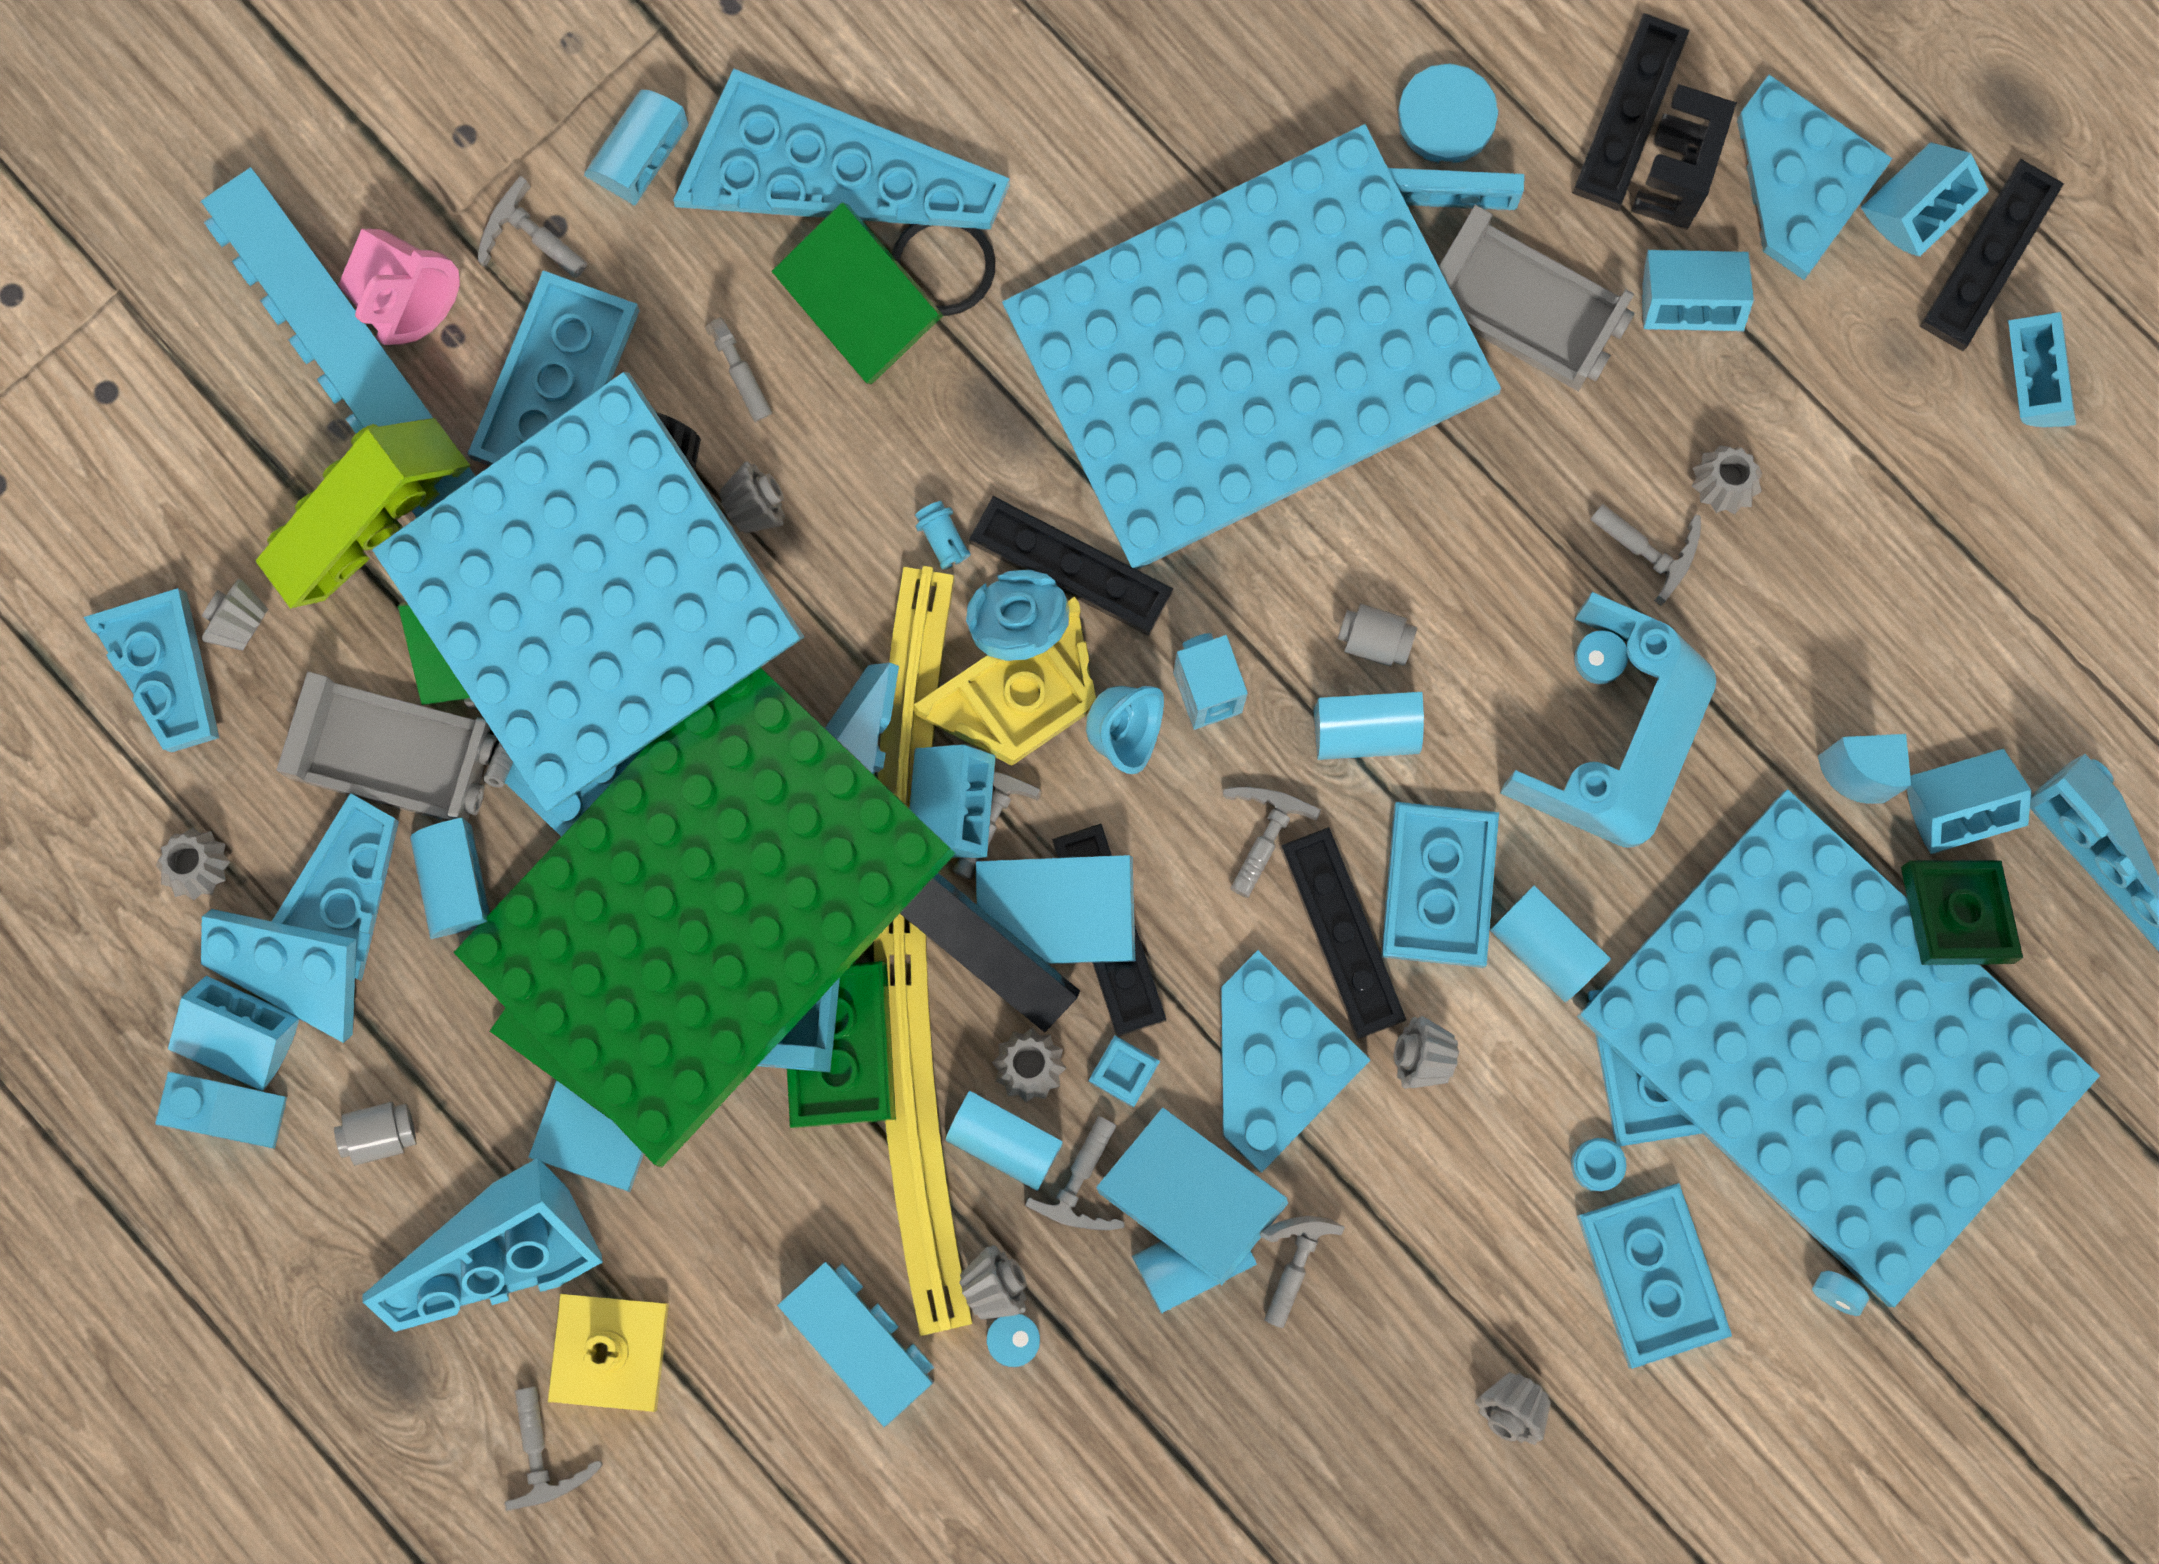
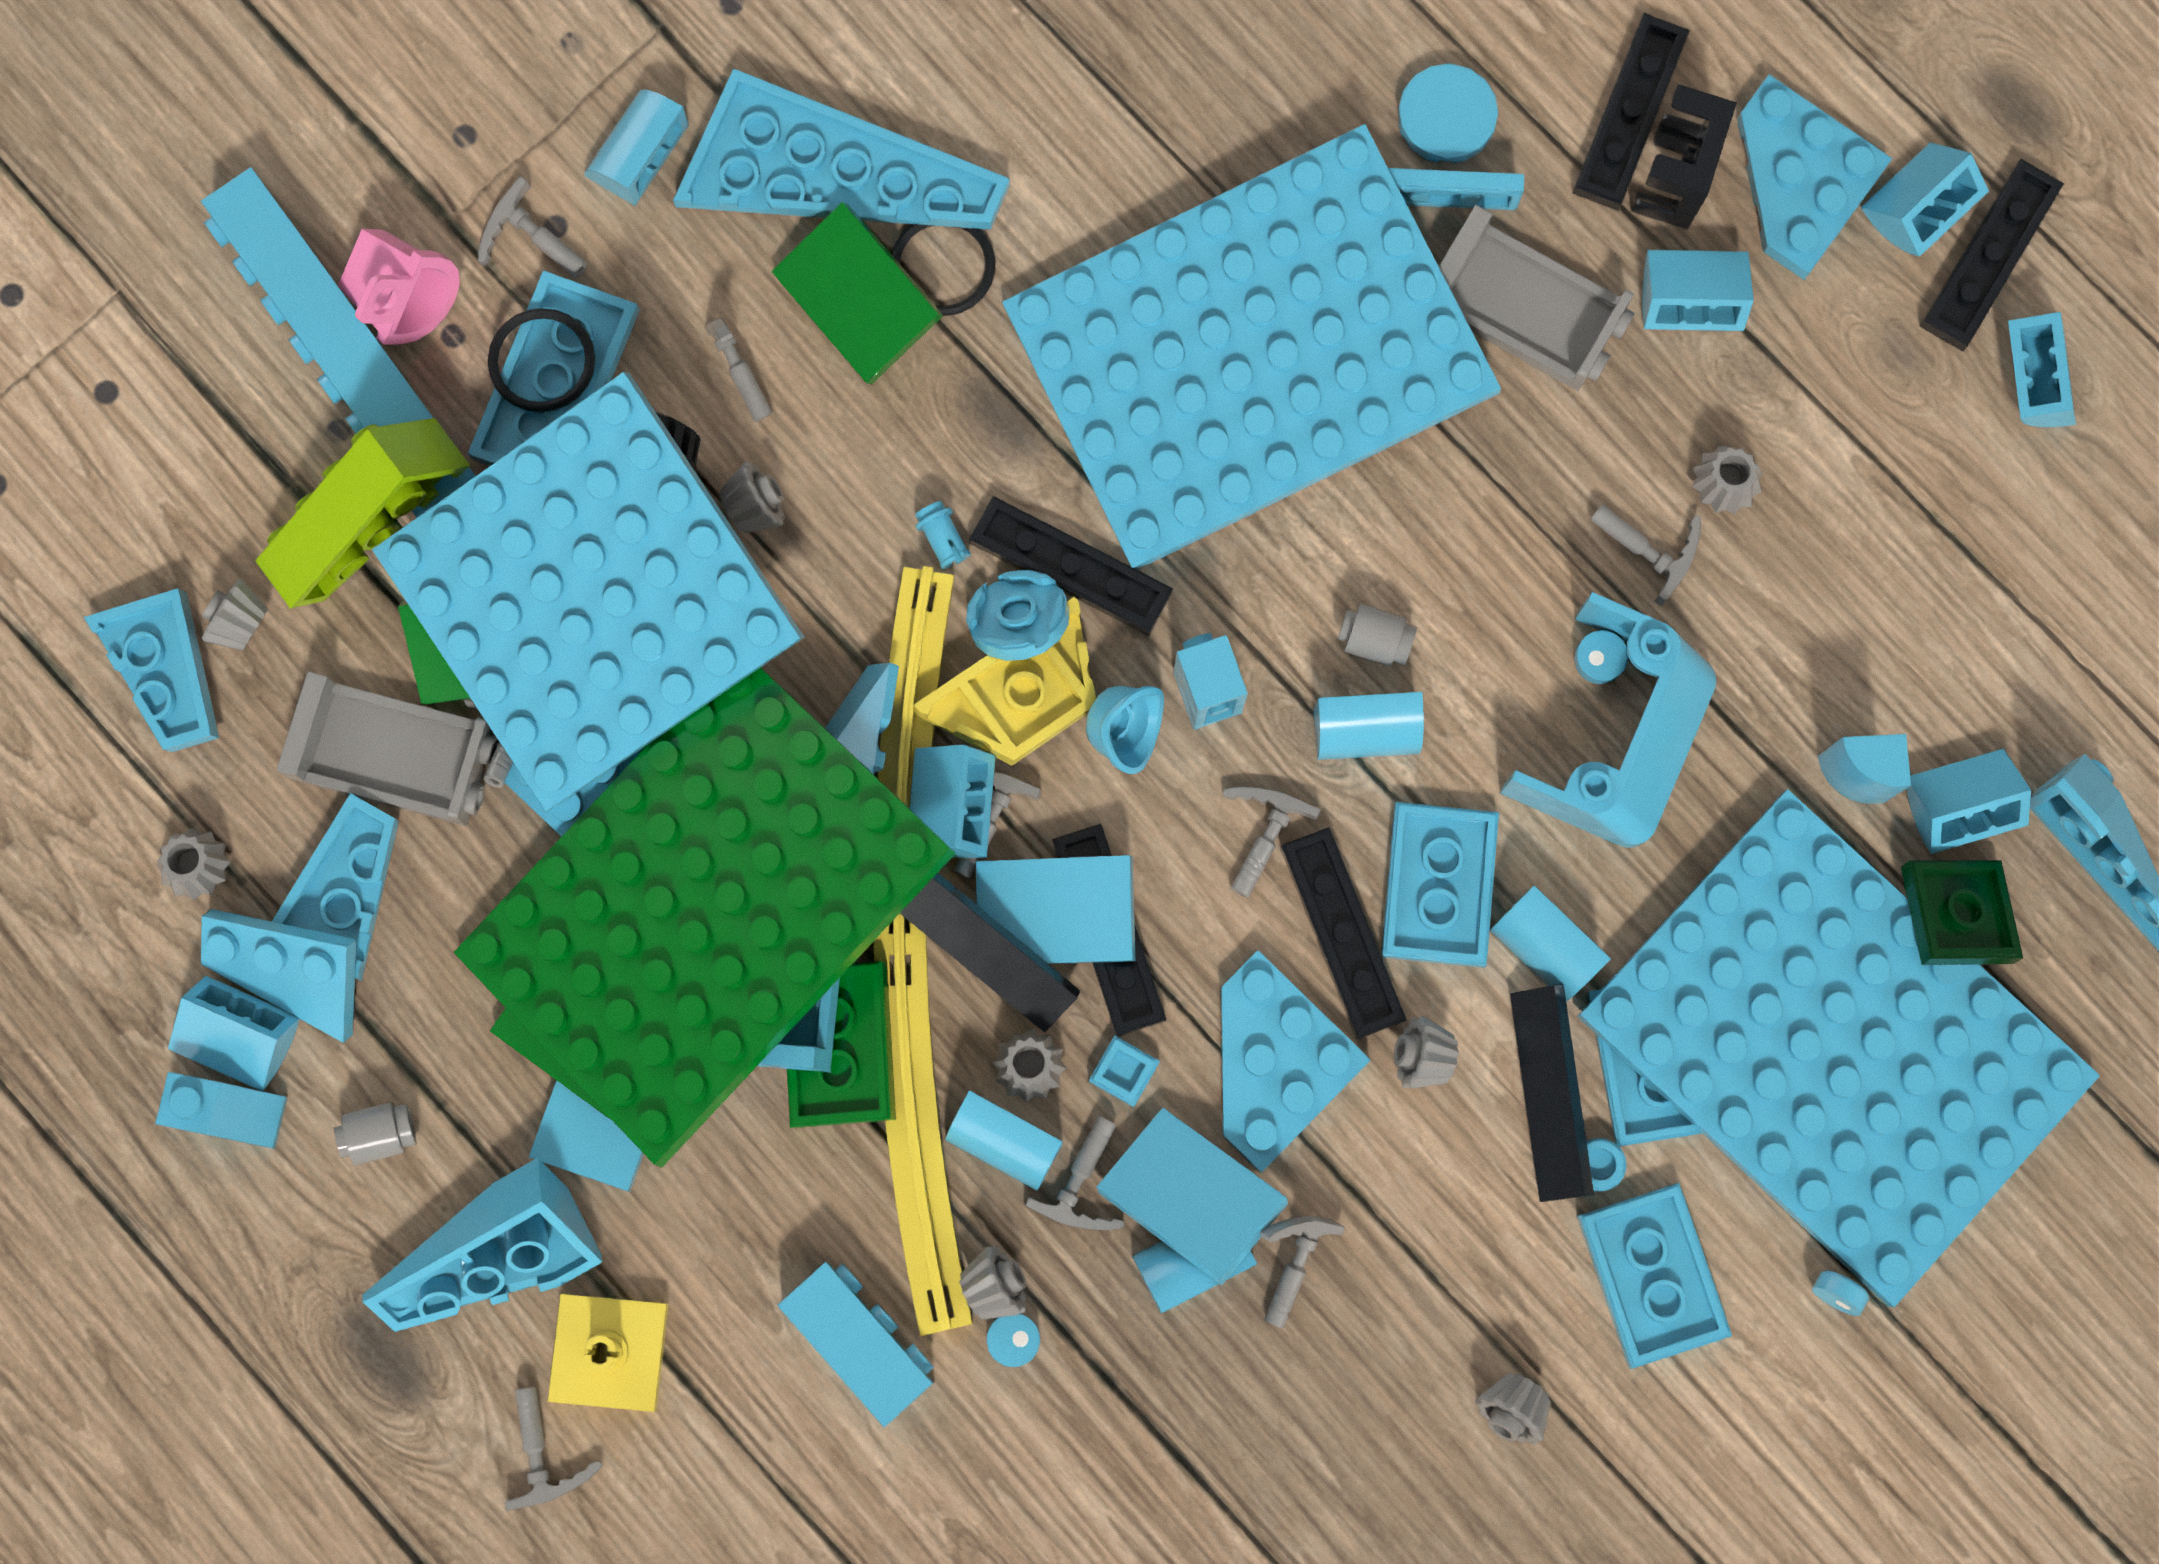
medium azure brick [410,818,490,939] -> none
none -> black tyre [487,308,596,412]
none -> black tile [1510,985,1594,1202]

